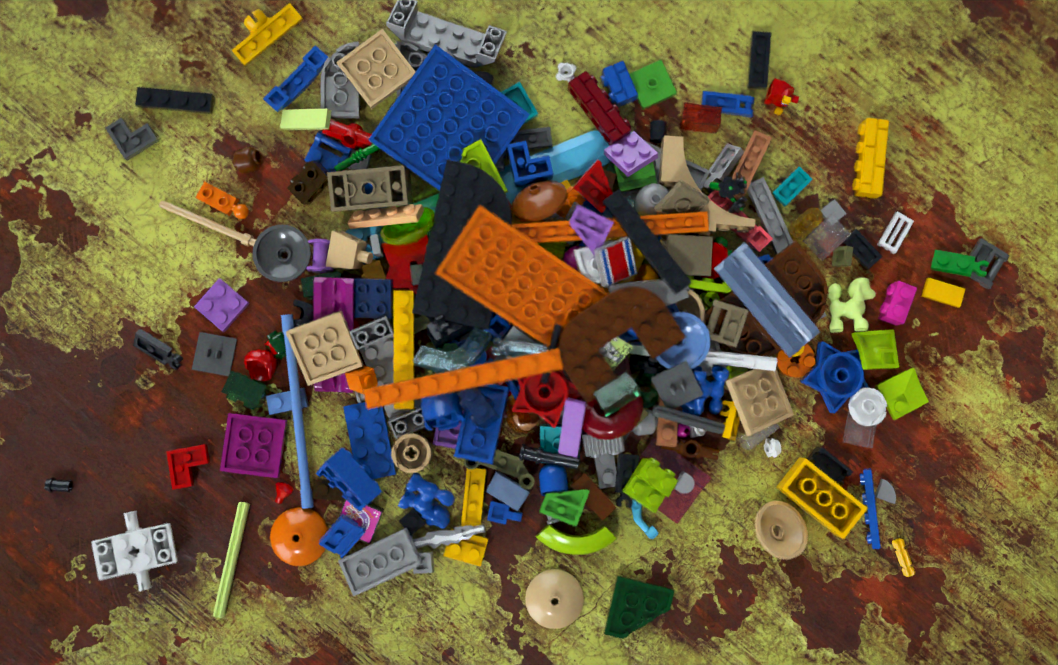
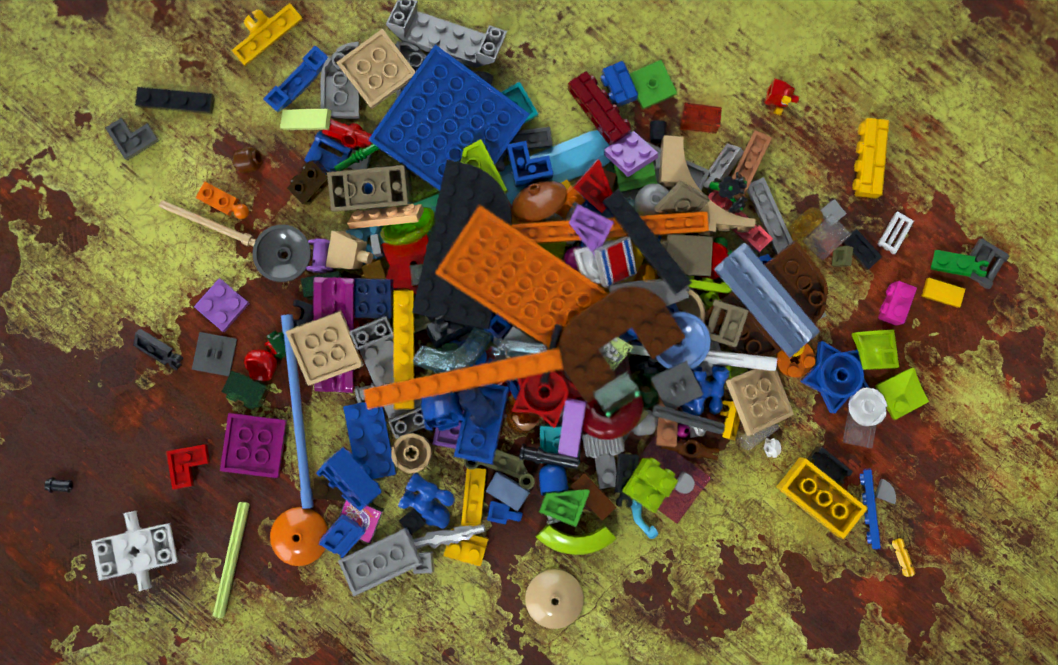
medium blue plate [266,388,309,415] -> none
red rock [275,482,294,504] -> none
orange brick [345,365,378,394] -> none
white plate [556,62,576,82] -> none
dark green plate [604,575,675,639] -> none
blue plate [700,91,755,118] -> none
black plate [747,31,771,90] -> none
tan dish [755,501,808,560] -> none
teal plate [771,166,813,207] -> none
yellowish green animal [827,277,876,333] -> none

